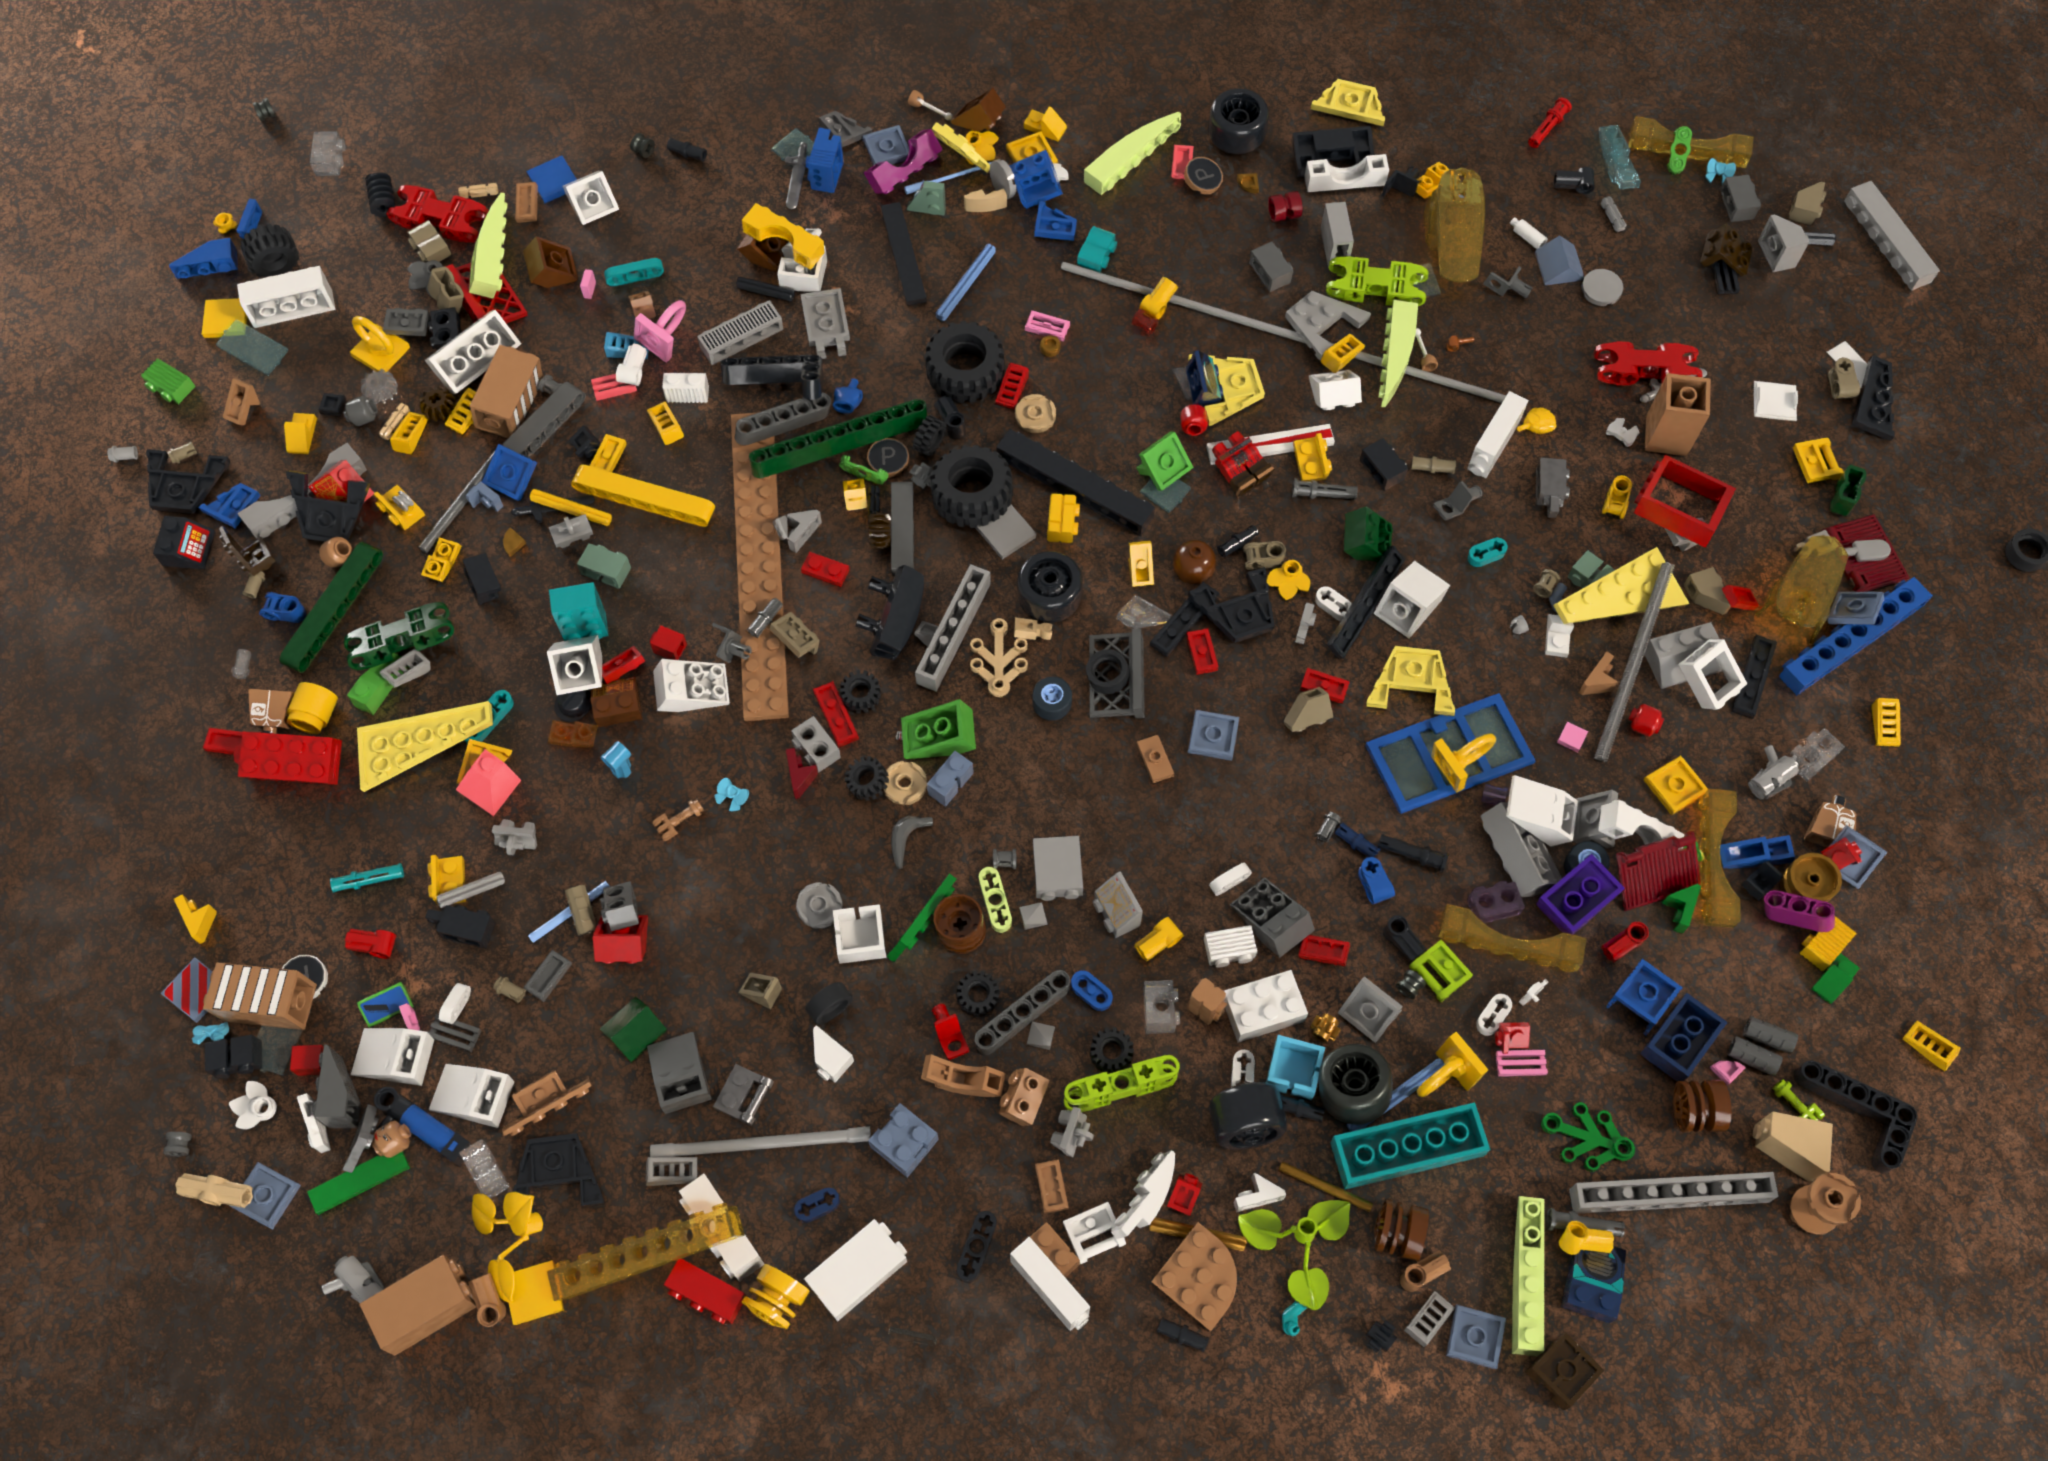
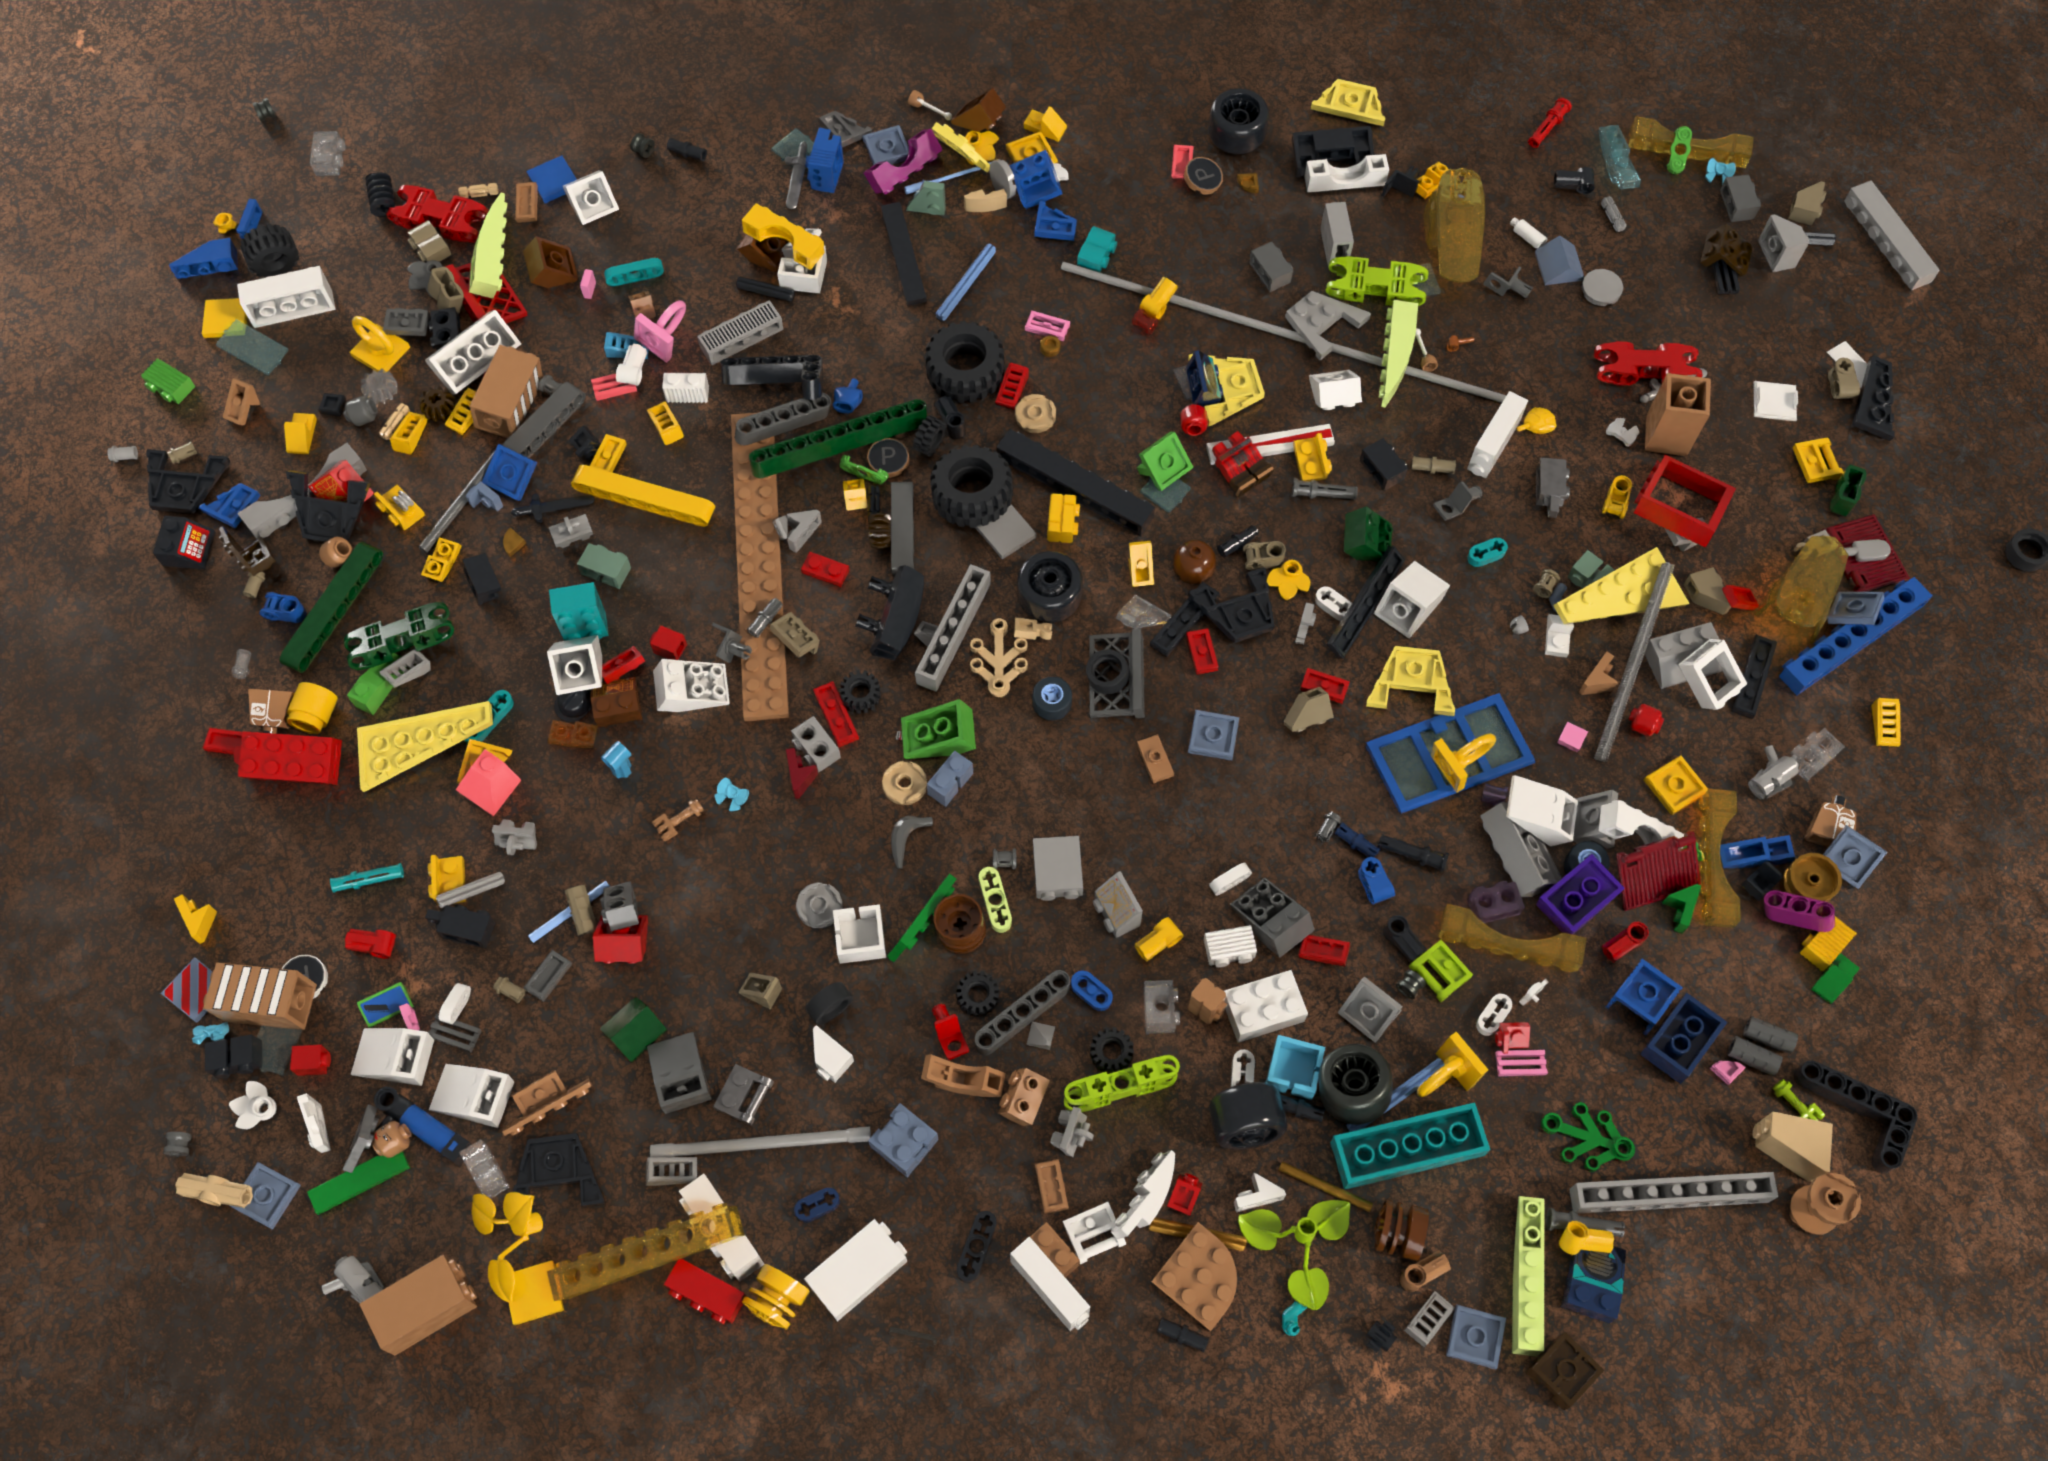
dark grey slope [313,1045,362,1128] -> none
medium nougat piece [468,1273,506,1327] -> none
yellow axle [530,489,612,526] -> none
light grey tile [800,288,850,359] -> none
black tyre [845,756,889,801] -> none
dark grey gear [910,462,933,489] -> none
light grey slope [1019,902,1047,930] -> none
yellowish green slope [1084,112,1181,195] -> none
dark red wheel [1268,191,1303,222] -> none
pearl gold gear [1310,1013,1341,1044] -> none
yellow slope [1321,334,1365,373] -> none
reddish brown wheel [1673,1080,1732,1133] -> none
red bracket [1821,837,1862,870] -> none
yellow slope [1903,1021,1961,1071] -> none

